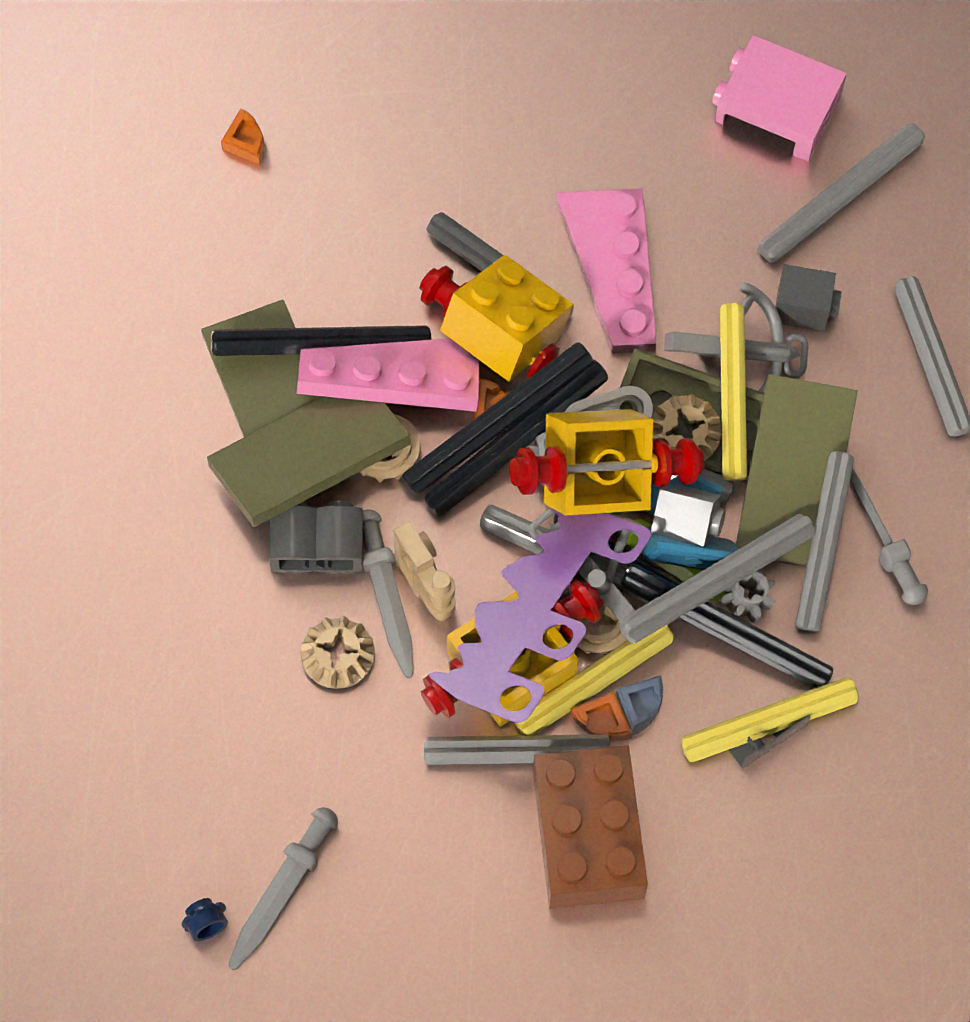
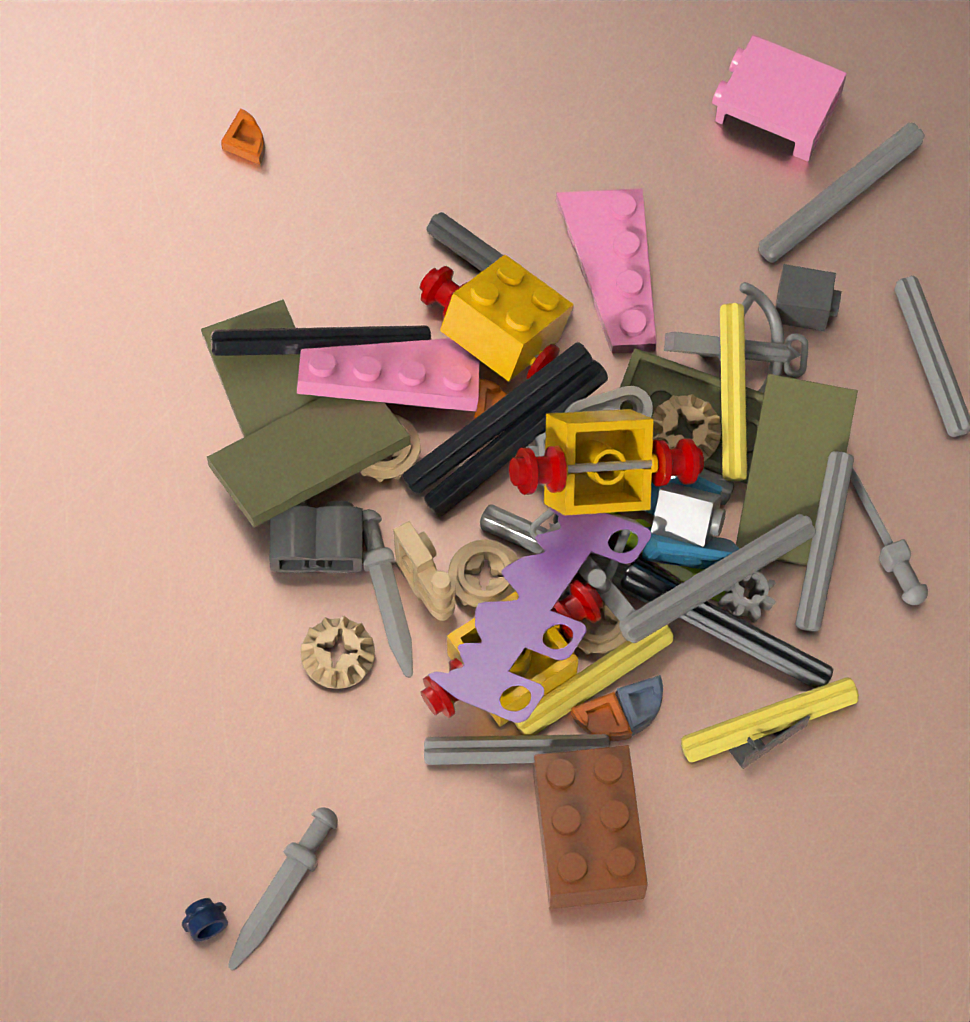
none -> tan gear [448,539,518,607]

